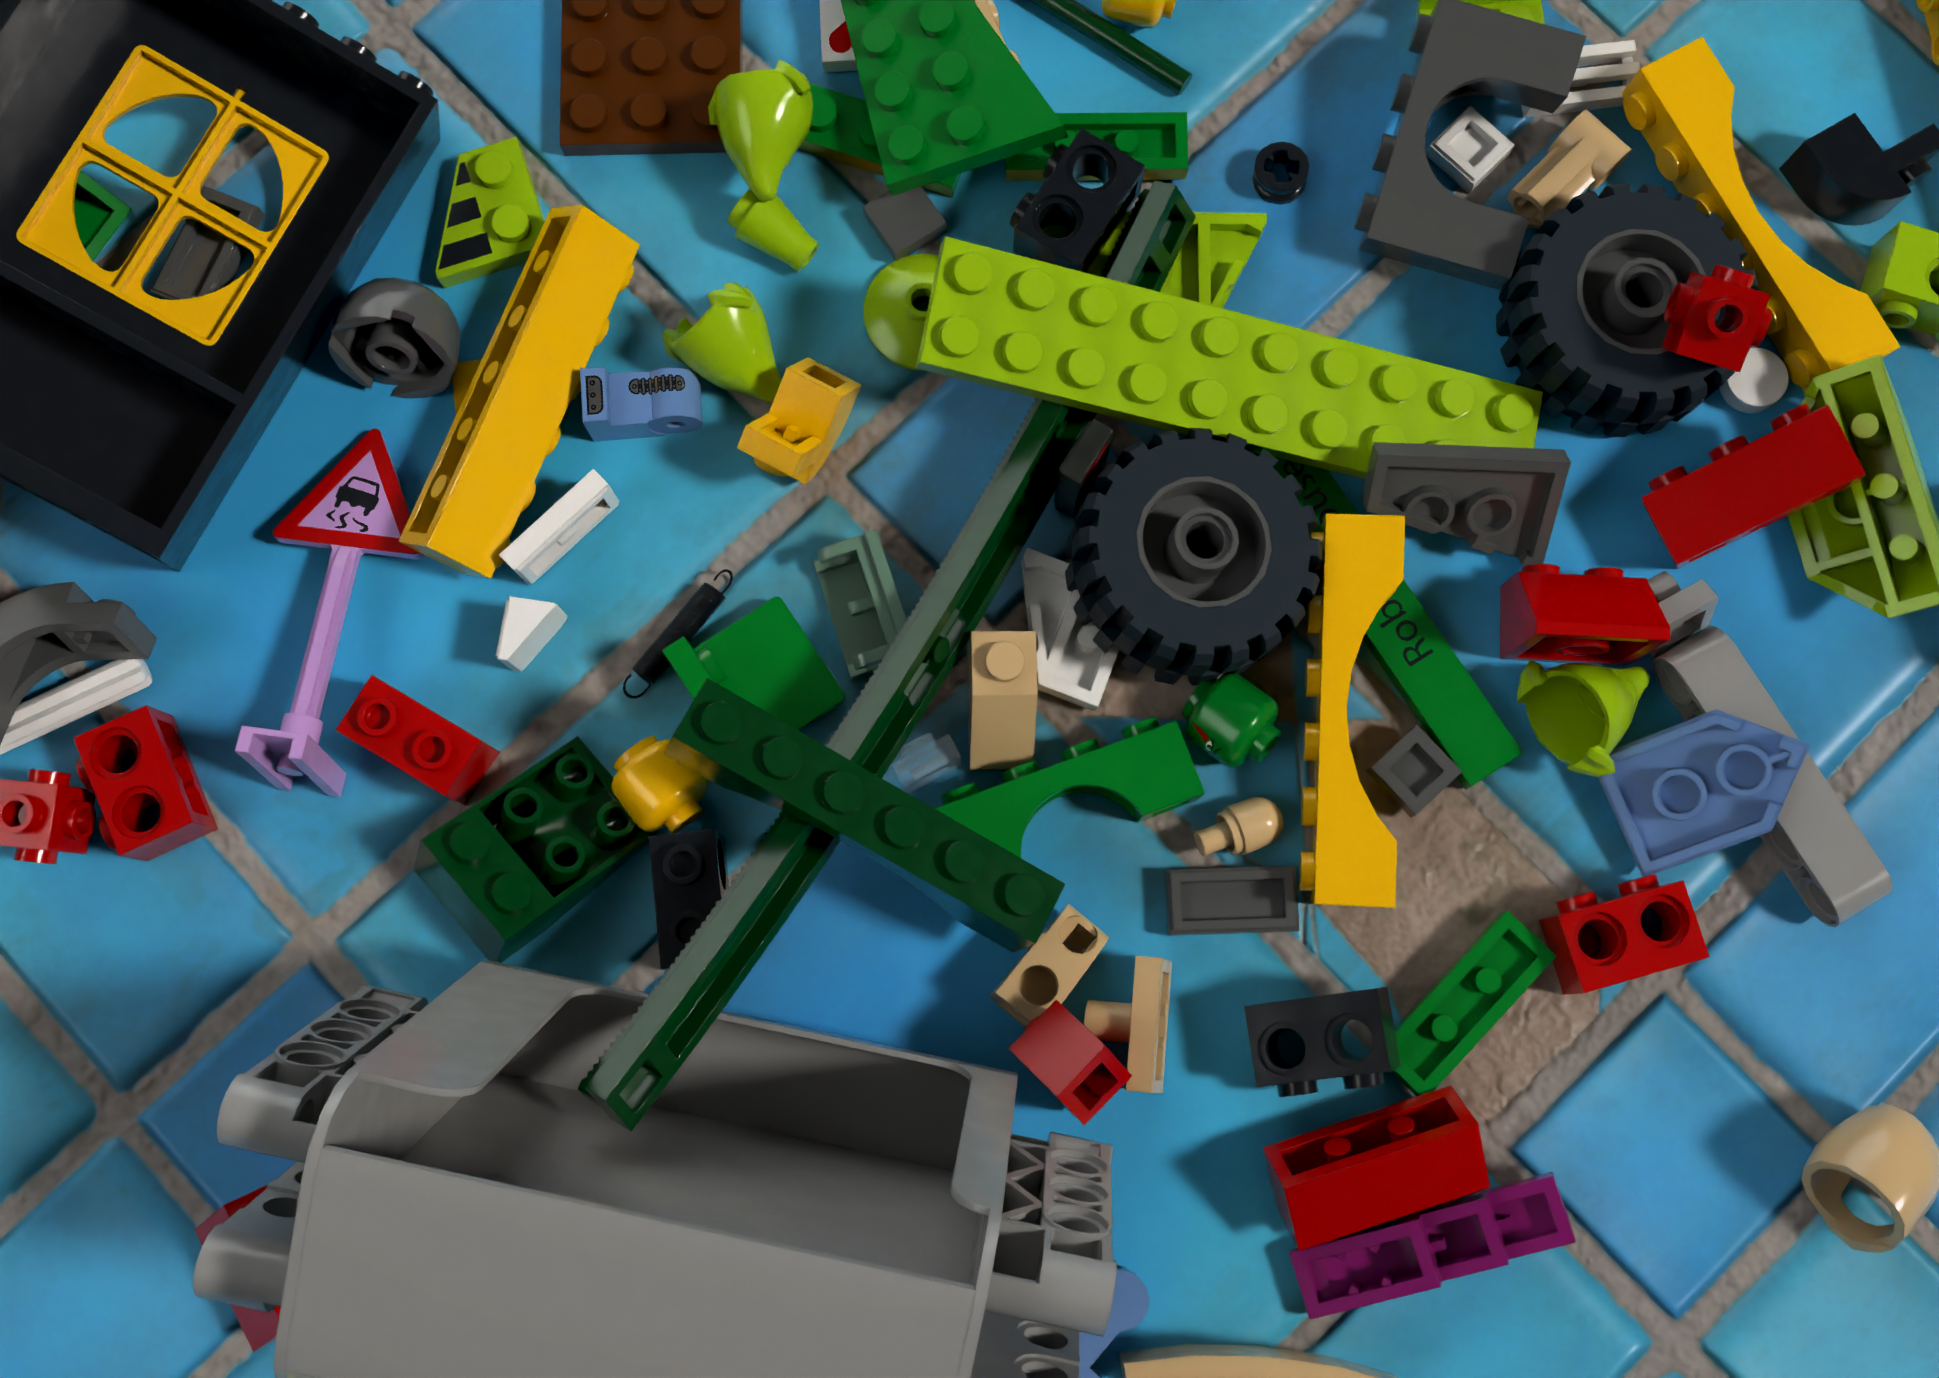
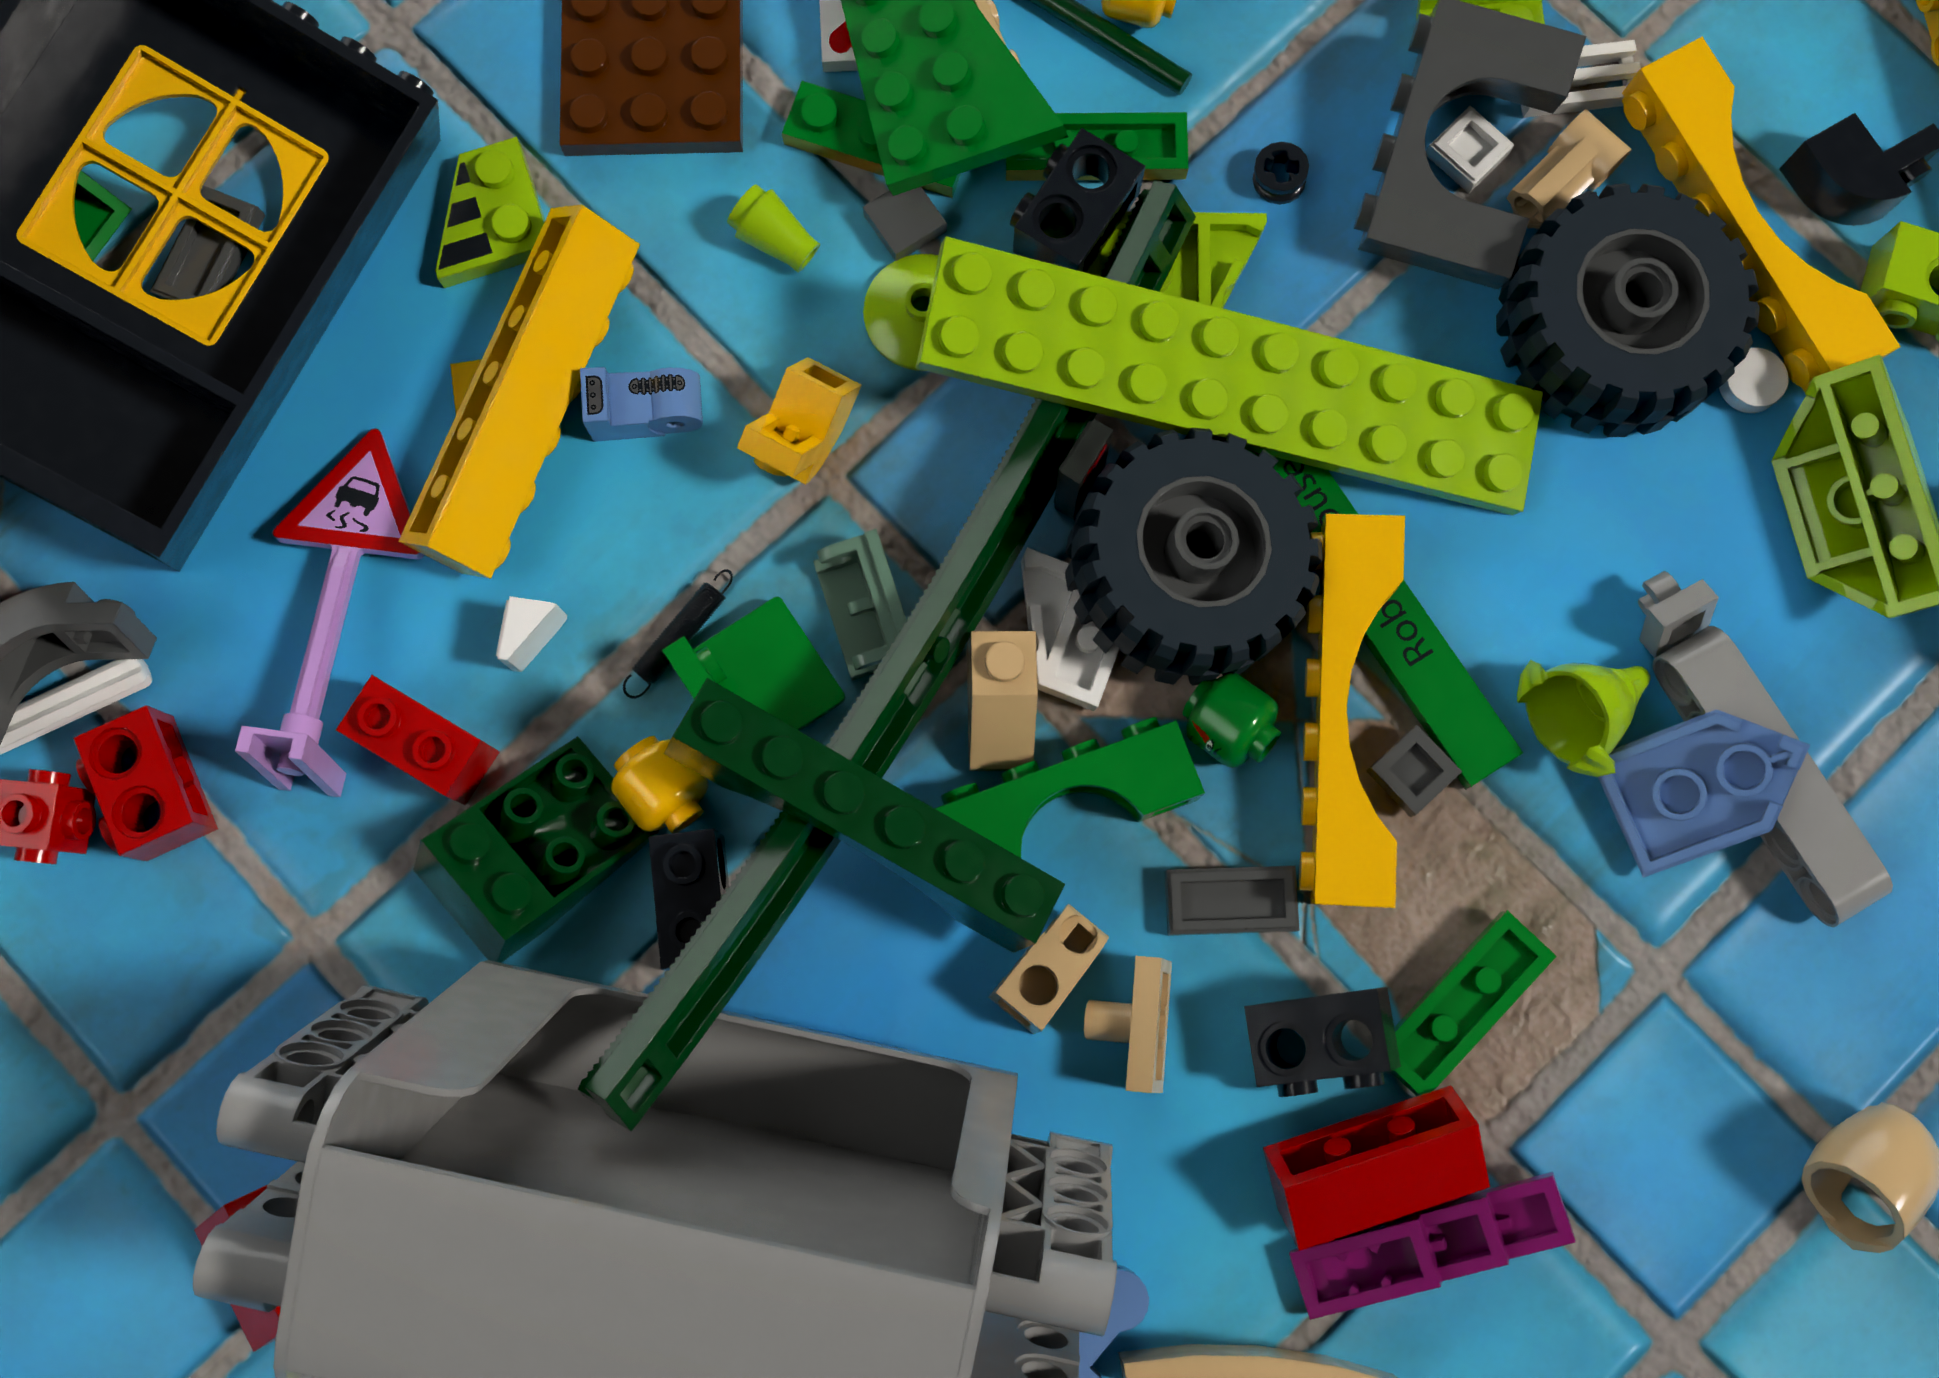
dark grey cylinder [328,278,460,398] -> none
white tile [499,469,620,585] -> none
lime hat [662,282,782,403] -> none
lime hat [708,59,813,202] -> none
clear plate [891,733,961,794] -> none
red slope [1008,1000,1132,1126] -> none
tan cylinder [1194,797,1283,856] -> none
dark grey wing [1362,442,1571,566] -> none
red slope [1500,564,1670,666] -> none
red brick [1539,874,1710,995] -> none
red brick [1641,404,1866,569] -> none
red brick [1661,264,1772,373] -> none

